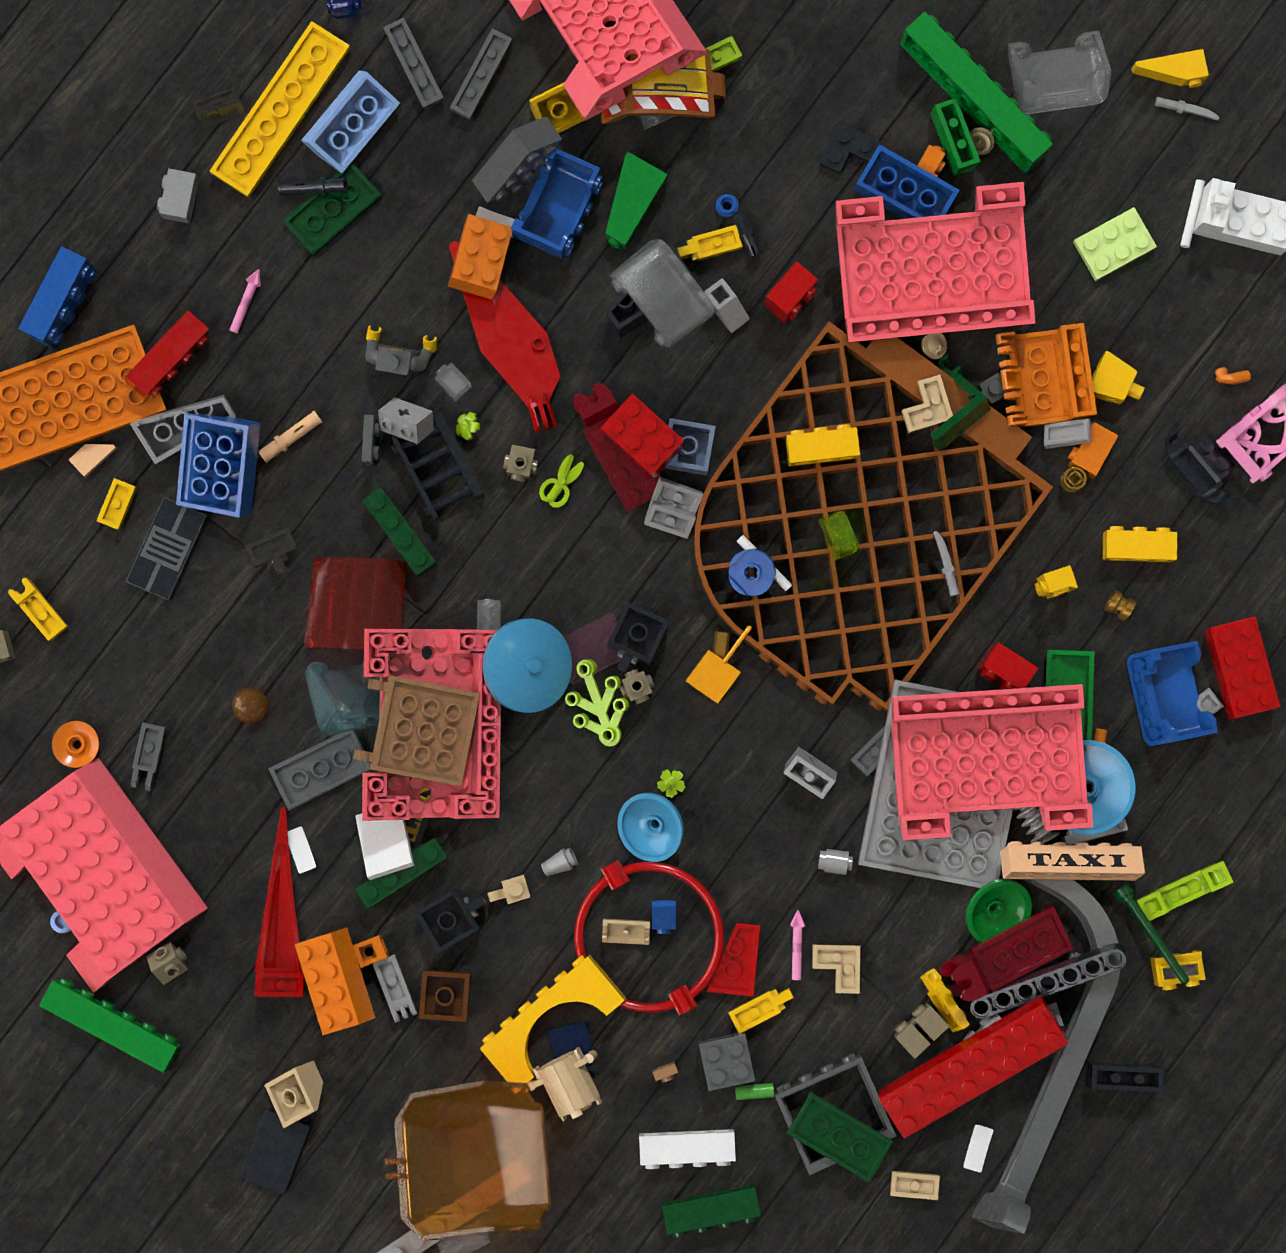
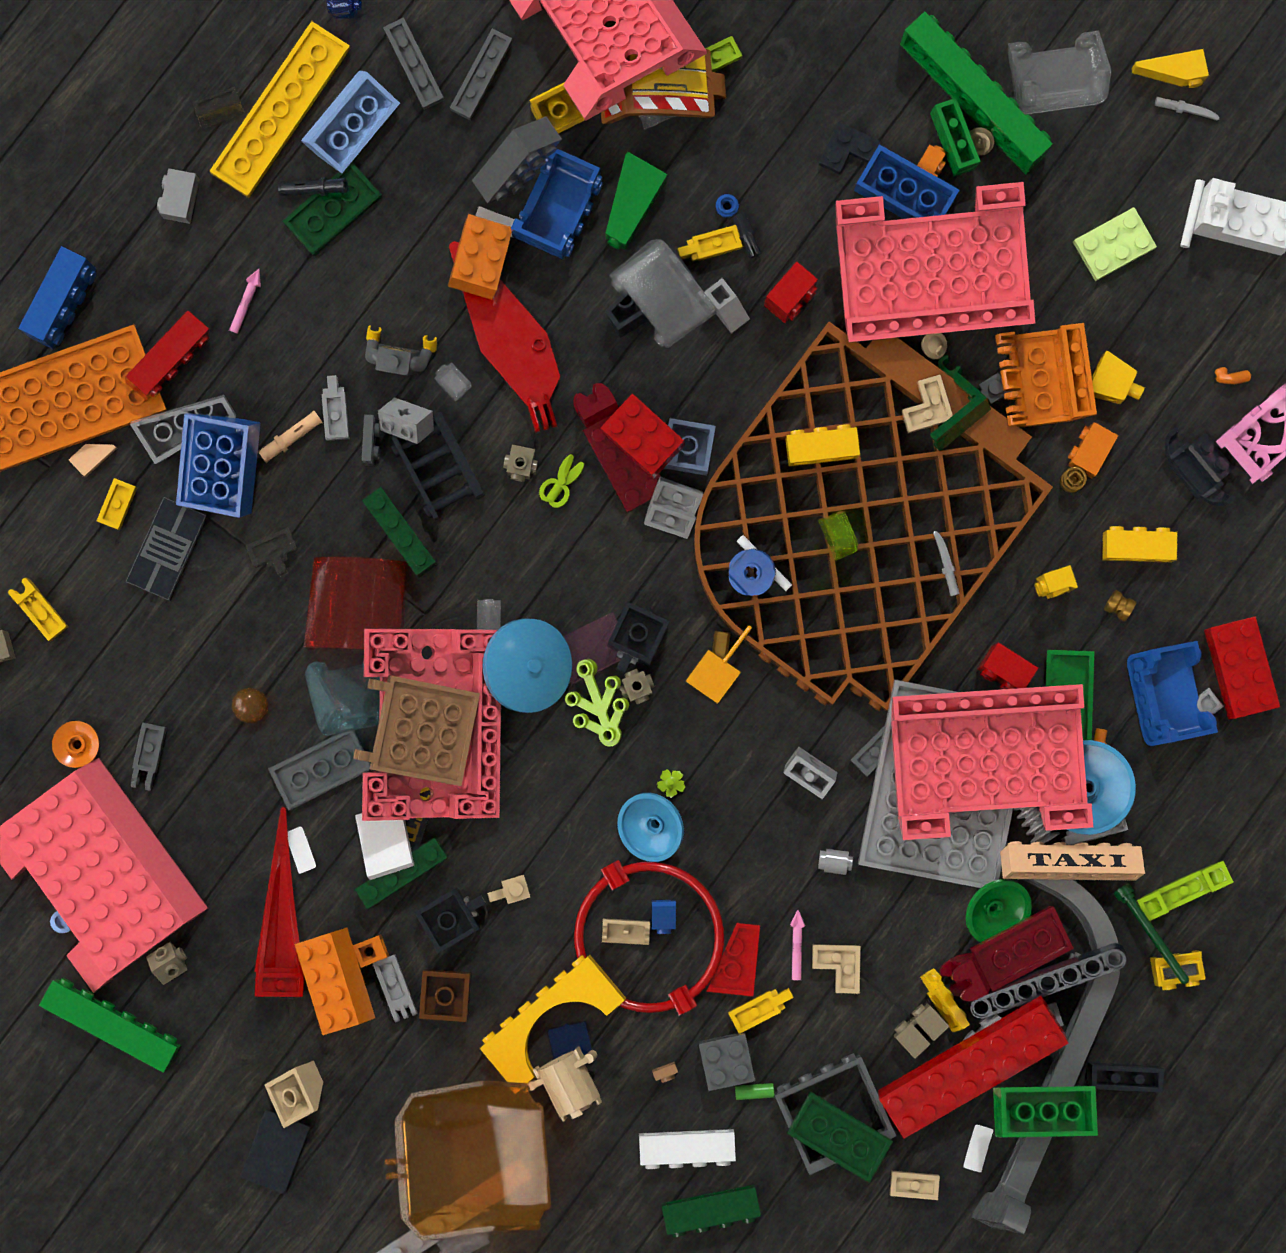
lime plant [456,412,480,441] -> none
light grey cone [541,848,578,876] -> none
light grey tile [1044,418,1092,449] -> none
none -> light grey hinge [322,375,350,441]
none -> green brick [993,1086,1098,1137]

